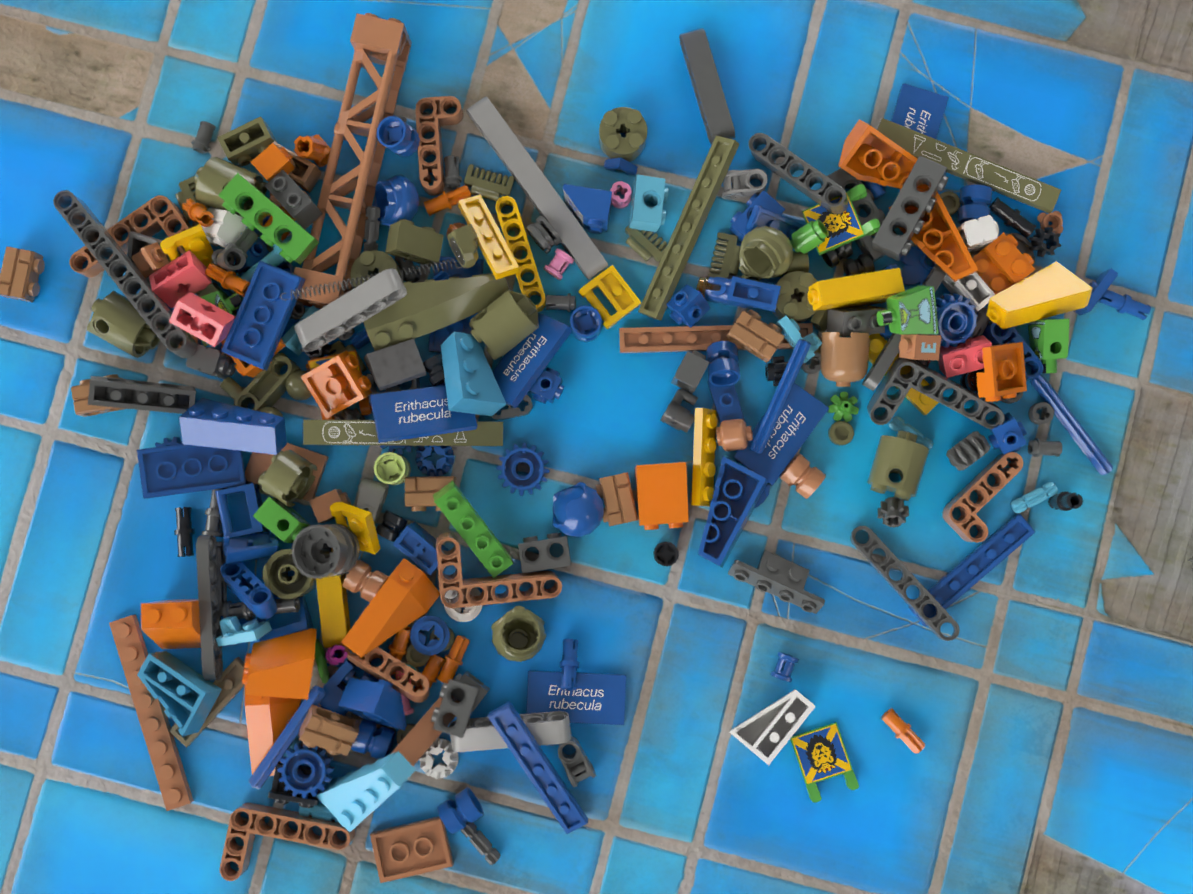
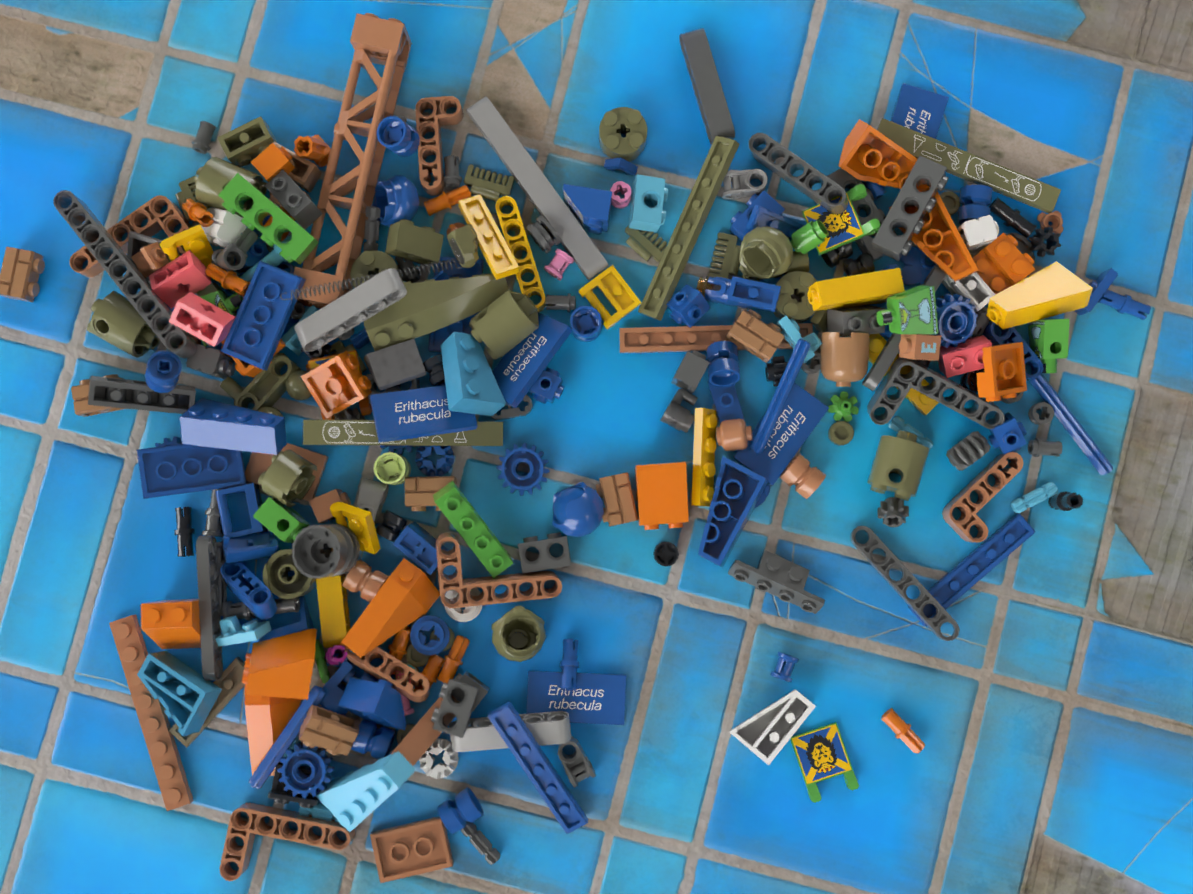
none -> blue wheel [145,351,182,393]

